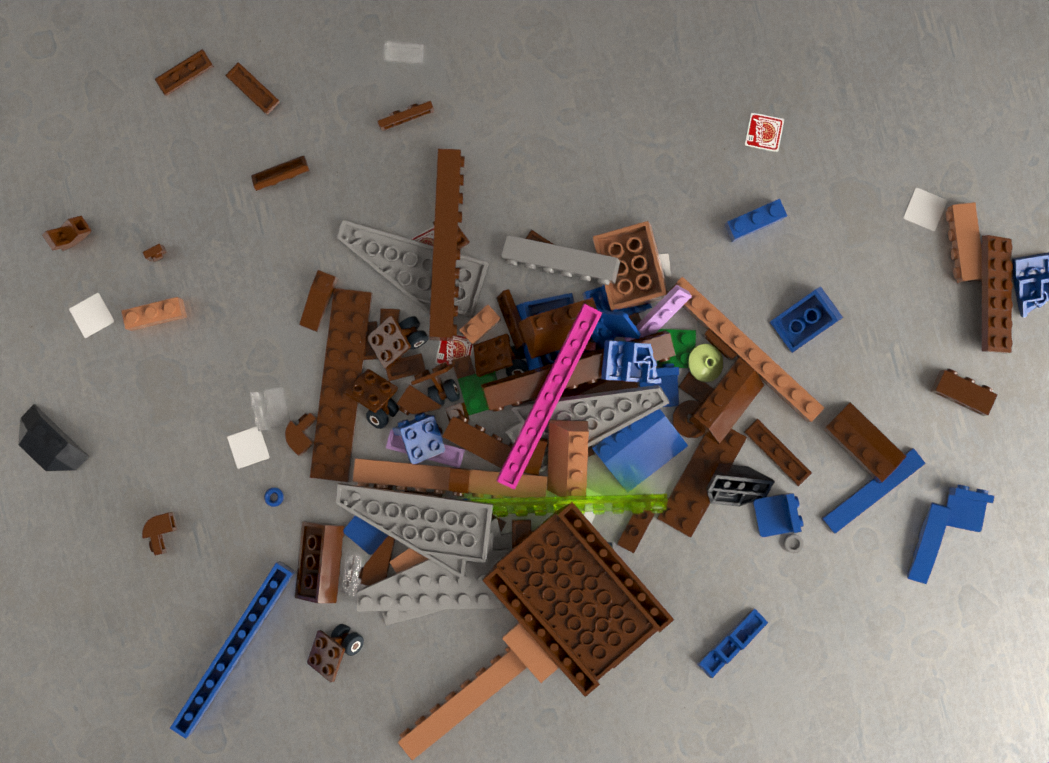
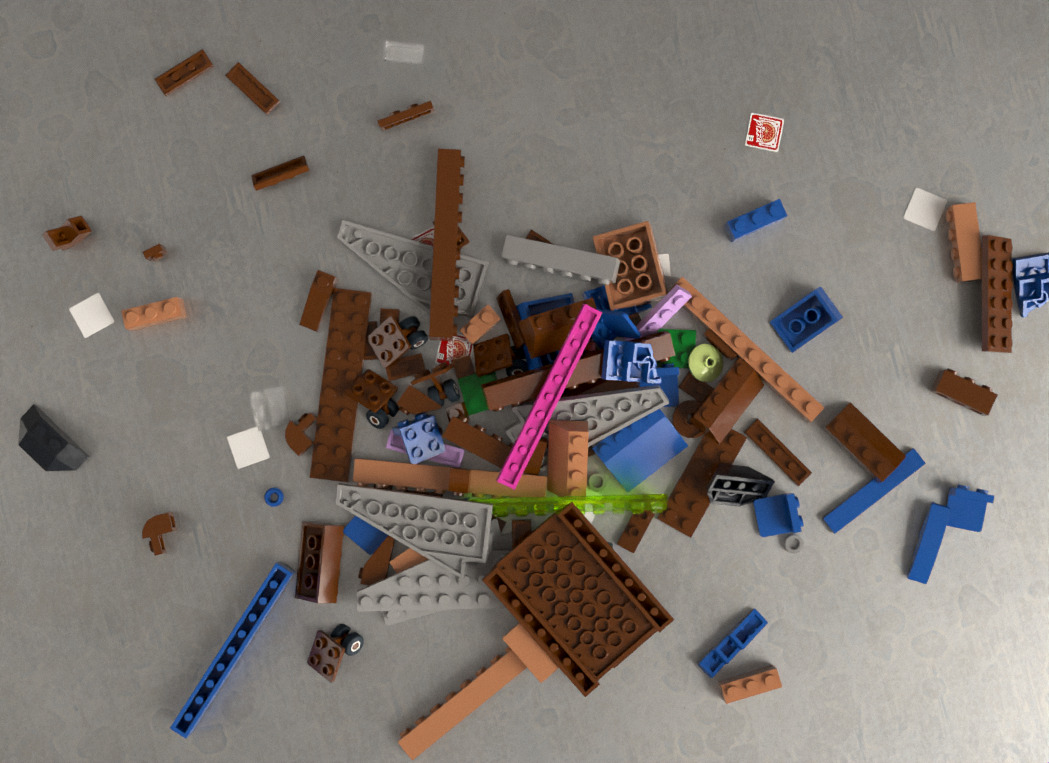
clear plate [342,553,362,596] -> none
none -> tile [587,472,607,492]
none -> nougat brick [718,665,782,704]

